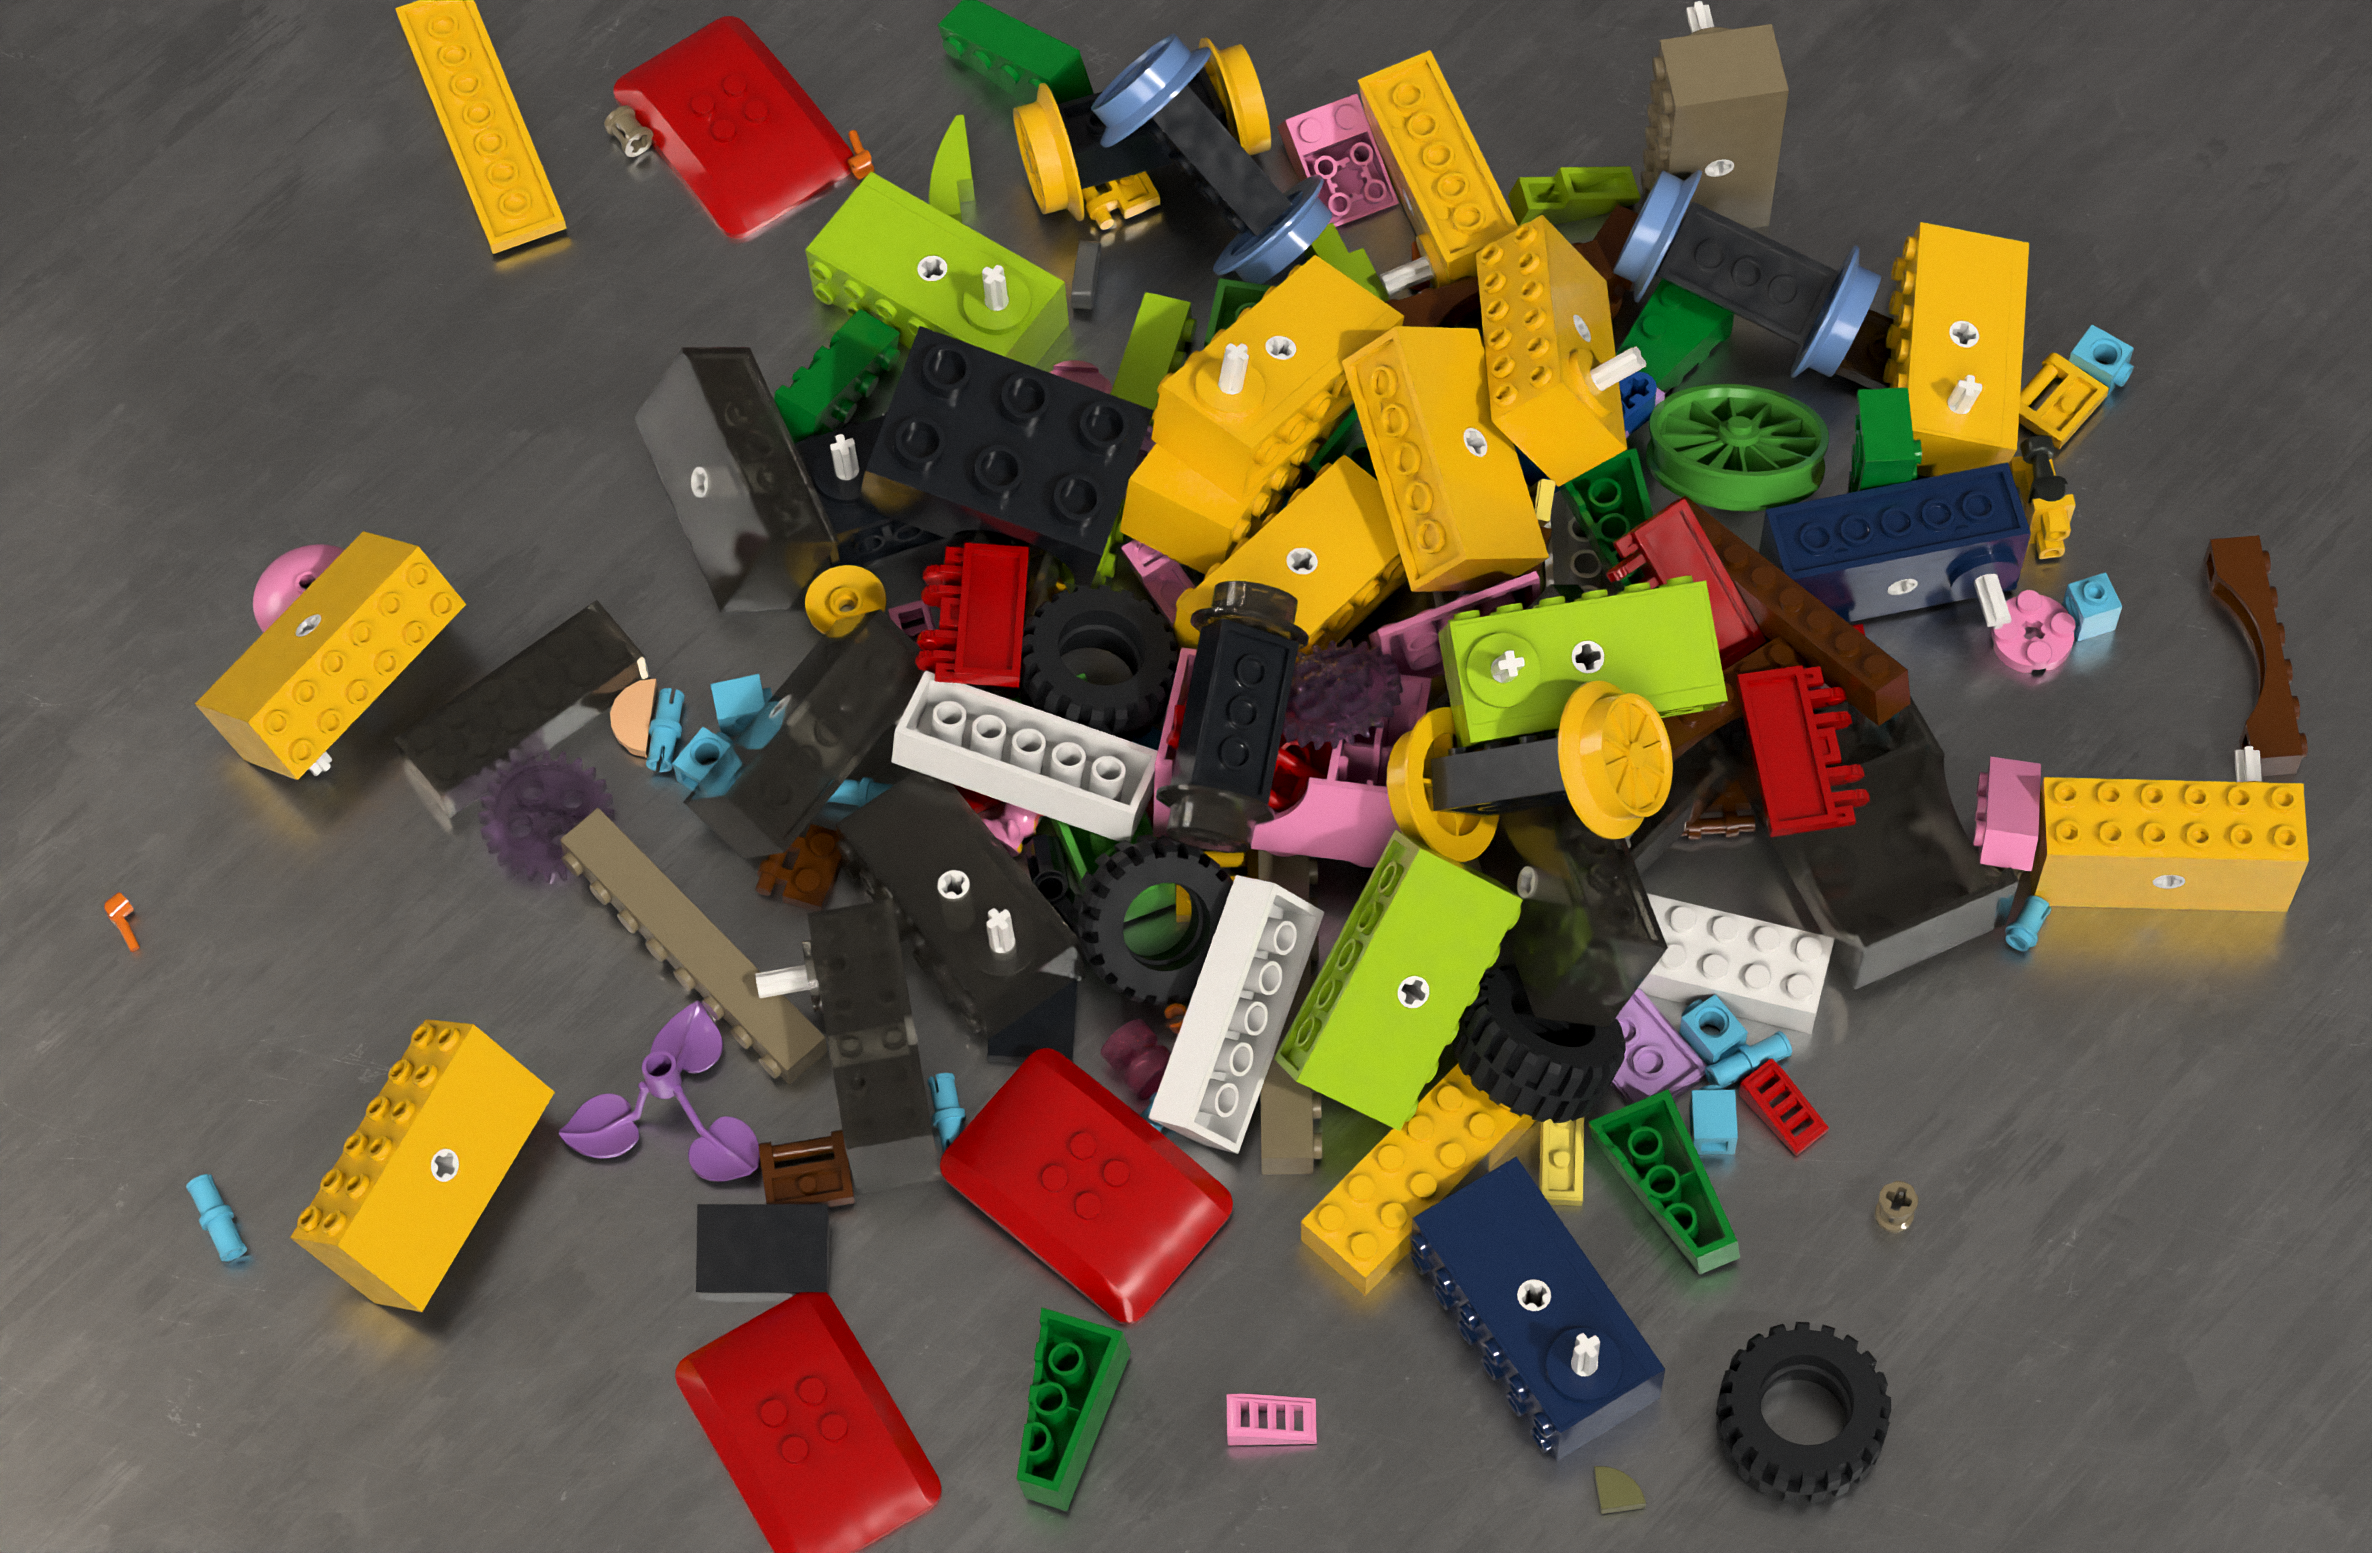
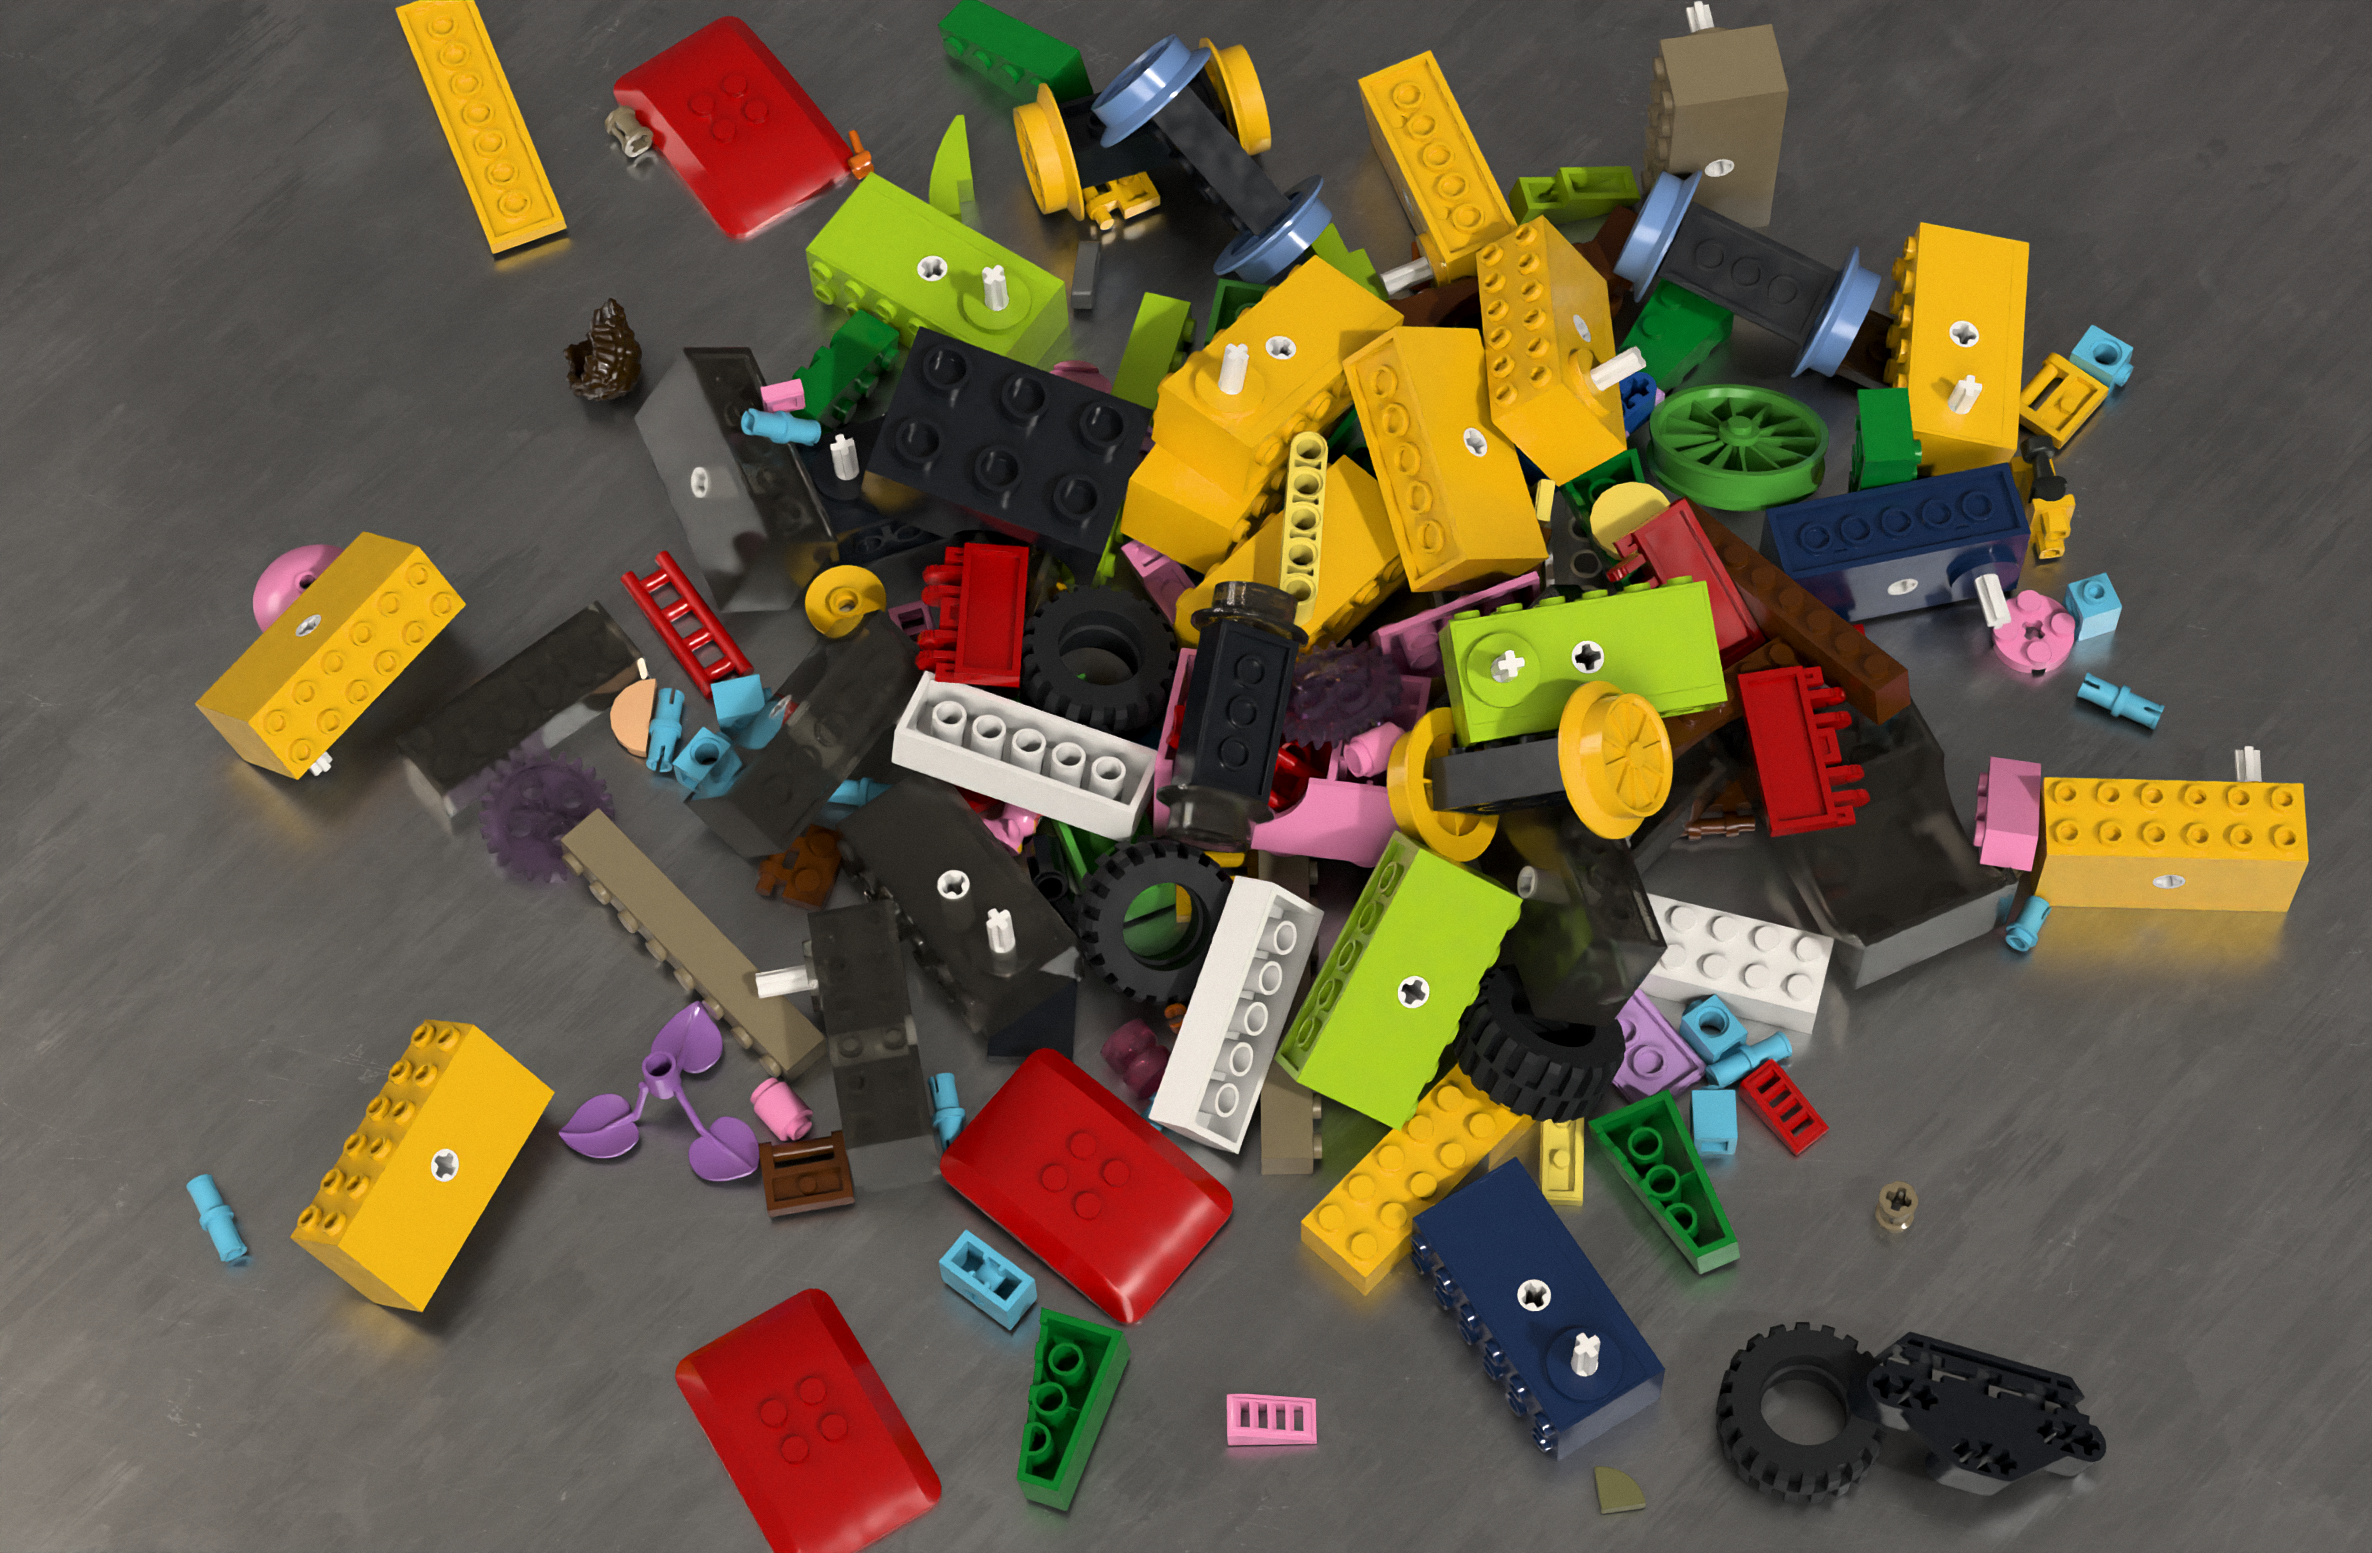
orange hand [104,892,140,952] -> none
black tile [696,1204,829,1292] -> none
bright pink slope [1277,93,1399,227] -> none
reddish brown arch [2204,535,2308,776] -> none
none -> dark brown piece [563,298,642,401]
none -> red bar [620,550,755,700]
none -> medium azure pin [741,408,821,446]
none -> bright pink brick [750,1077,813,1141]
none -> bright pink tile [760,378,805,414]
none -> medium azure brick [939,1229,1038,1330]
none -> light yellow beam [1276,431,1328,627]
none -> bright pink brick [1343,722,1406,777]
none -> light yellow tile [1590,482,1671,561]
none -> black connector [1846,1332,2106,1496]
none -> medium azure pin [2076,672,2165,730]

